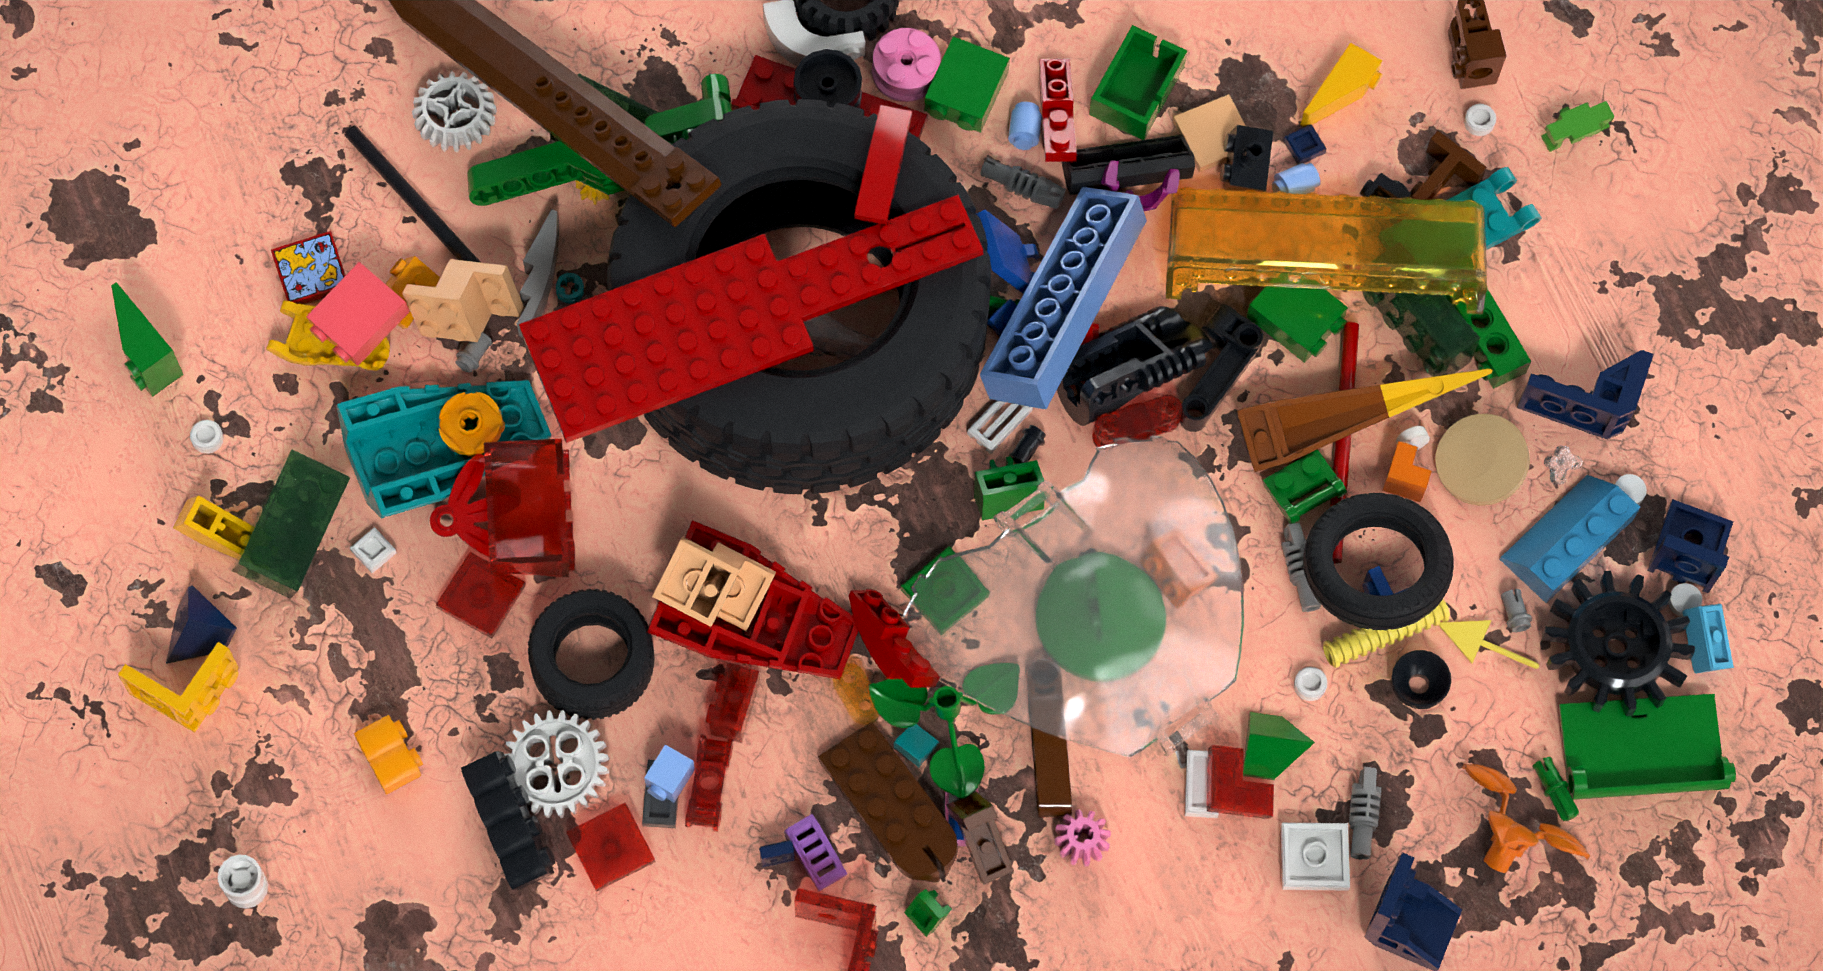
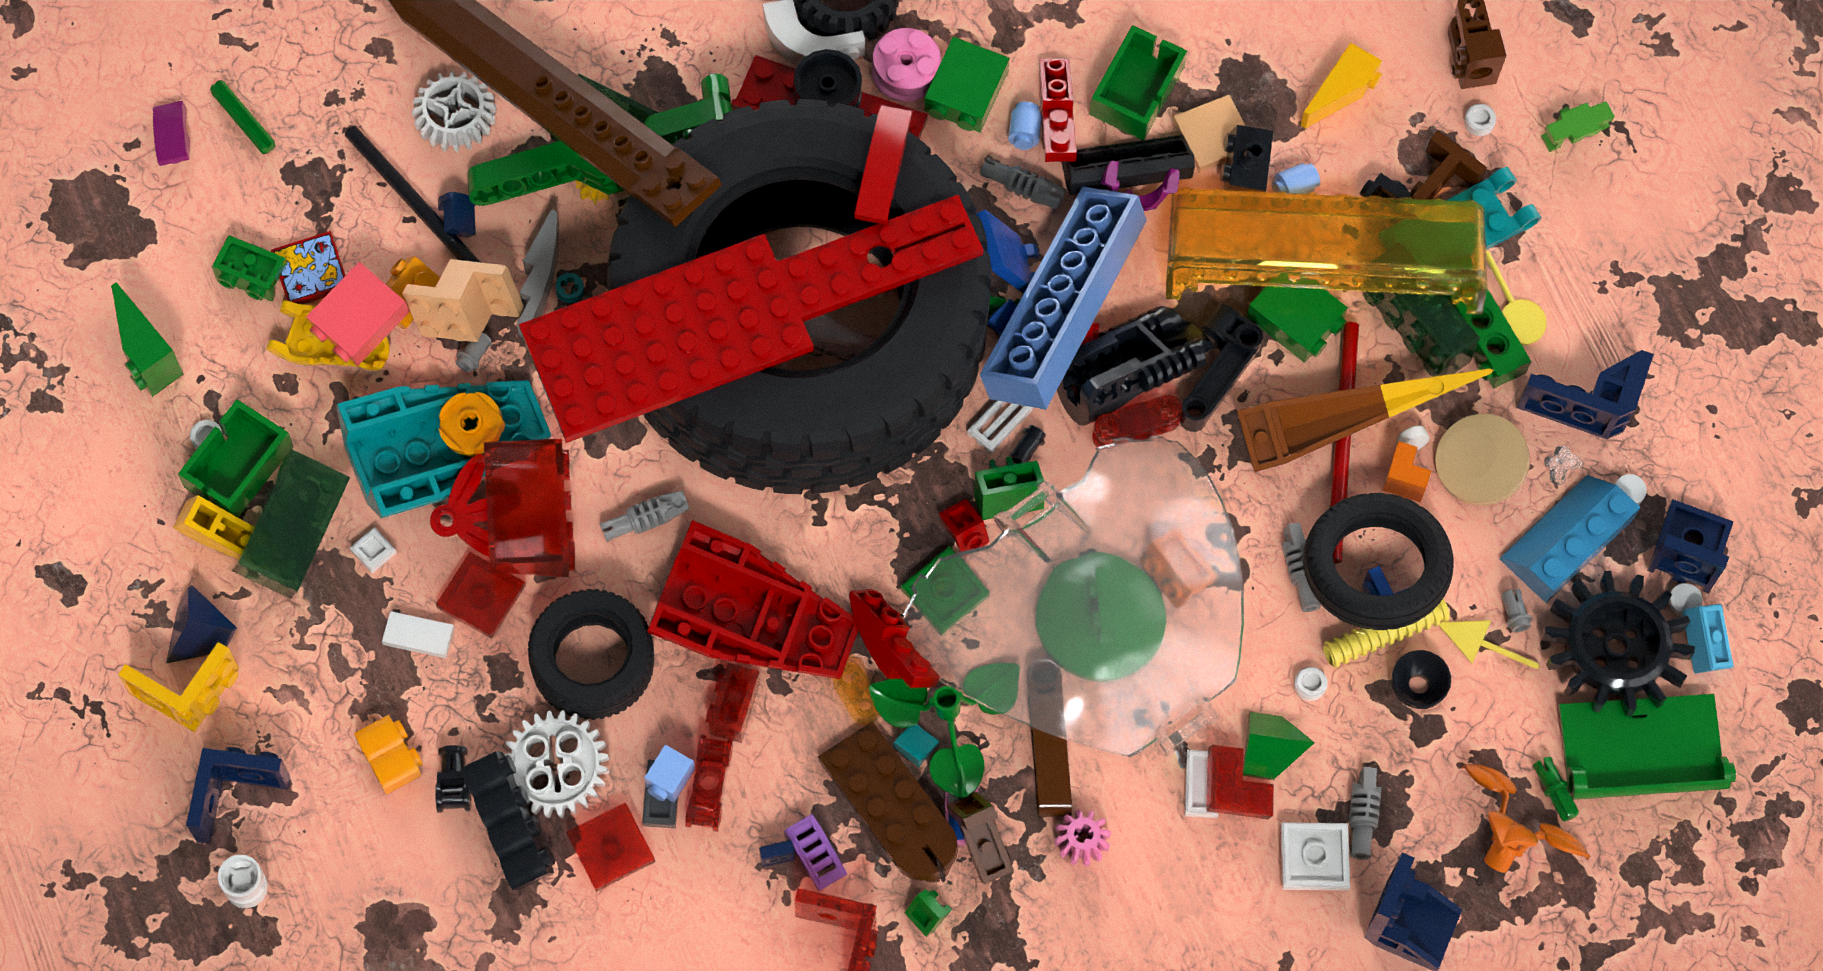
light nougat bracket [652,537,776,631] -> none
green plate [1263,449,1347,524] -> none
dark blue tile [1283,124,1327,164] -> none
none -> magenta slope [153,100,190,166]
none -> green piece [178,399,294,517]
none -> dark blue bracket [186,747,291,844]
none -> green axle [210,80,276,154]
none -> green bracket [212,235,287,302]
none -> white tile [382,611,455,658]
none -> black connector [435,745,471,813]
none -> dark blue tile [438,192,476,238]
none -> light grey hinge [599,491,689,542]
none -> red bracket [938,499,990,557]
none -> light yellow piece [1484,250,1547,345]

